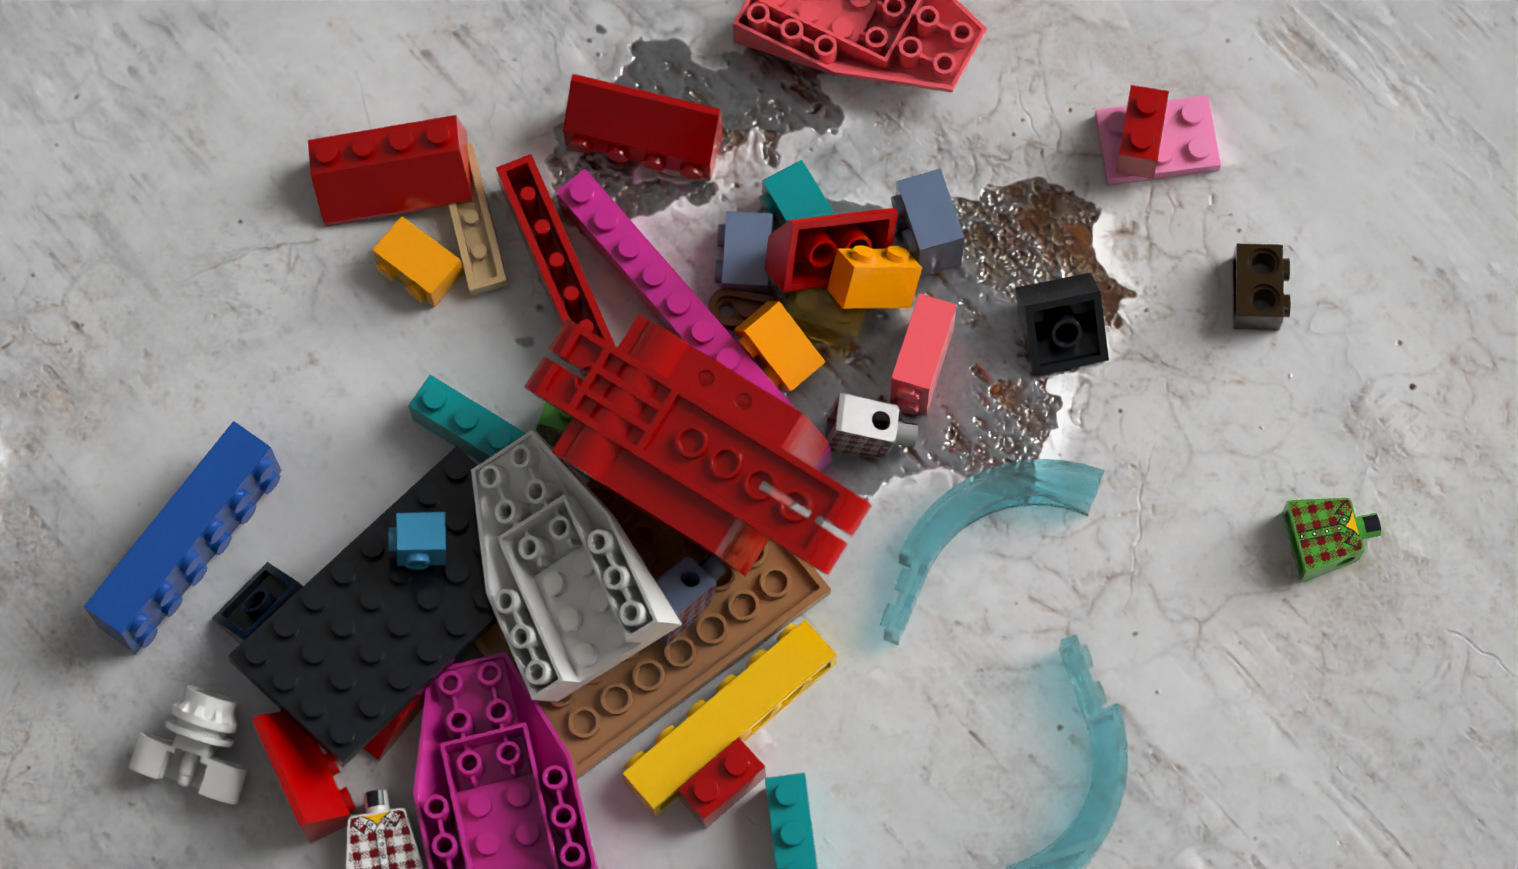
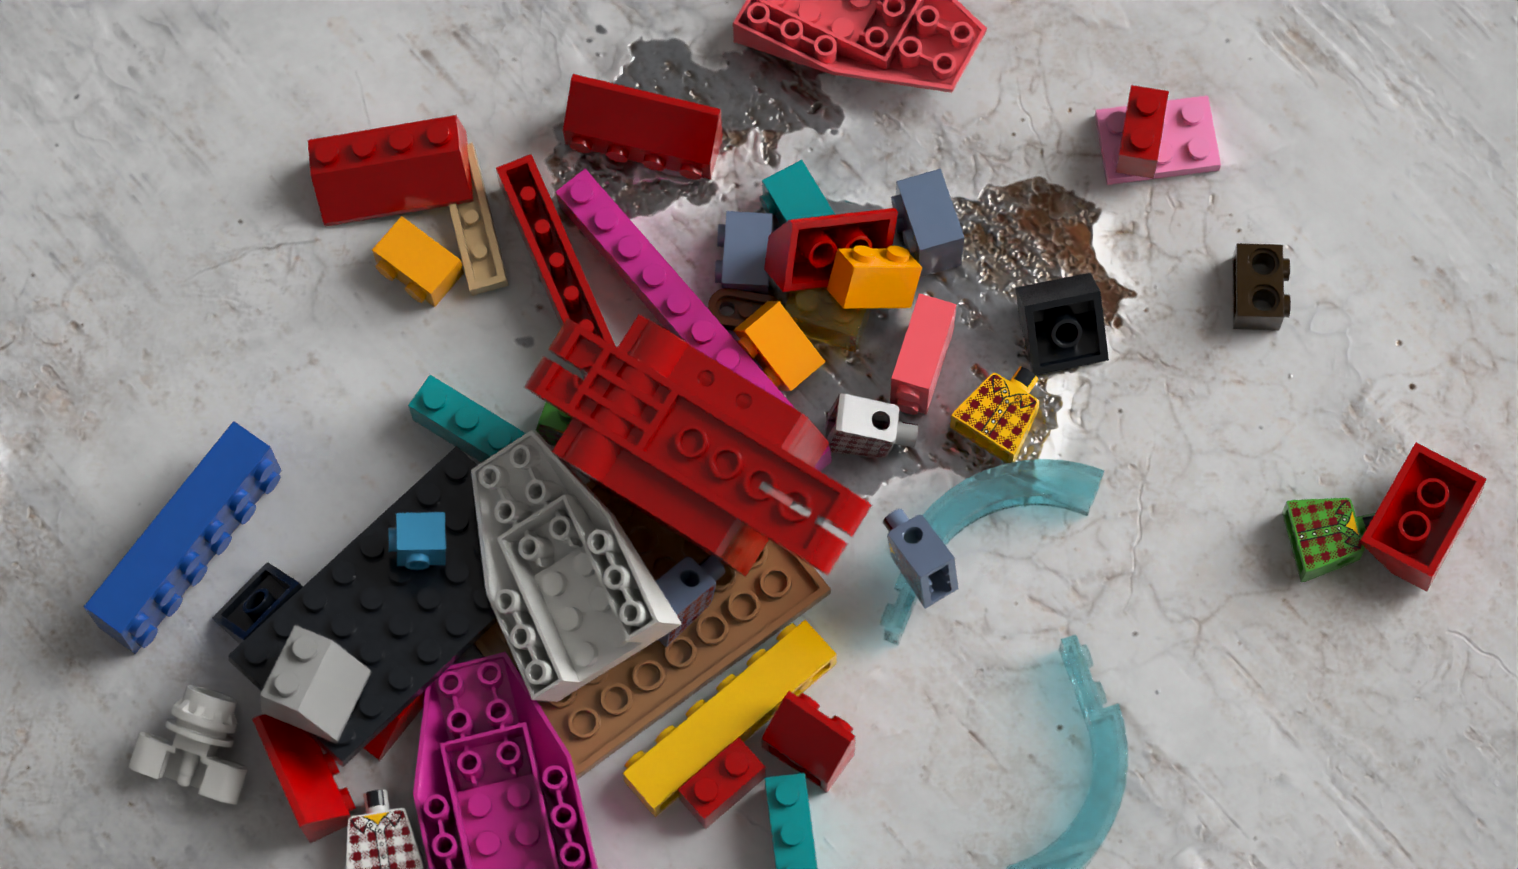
none -> light grey slope [260,625,371,743]
none -> red slope [761,691,856,792]
none -> sand blue torso [883,509,959,609]
none -> torso [950,367,1040,467]
none -> red slope [1360,442,1487,592]

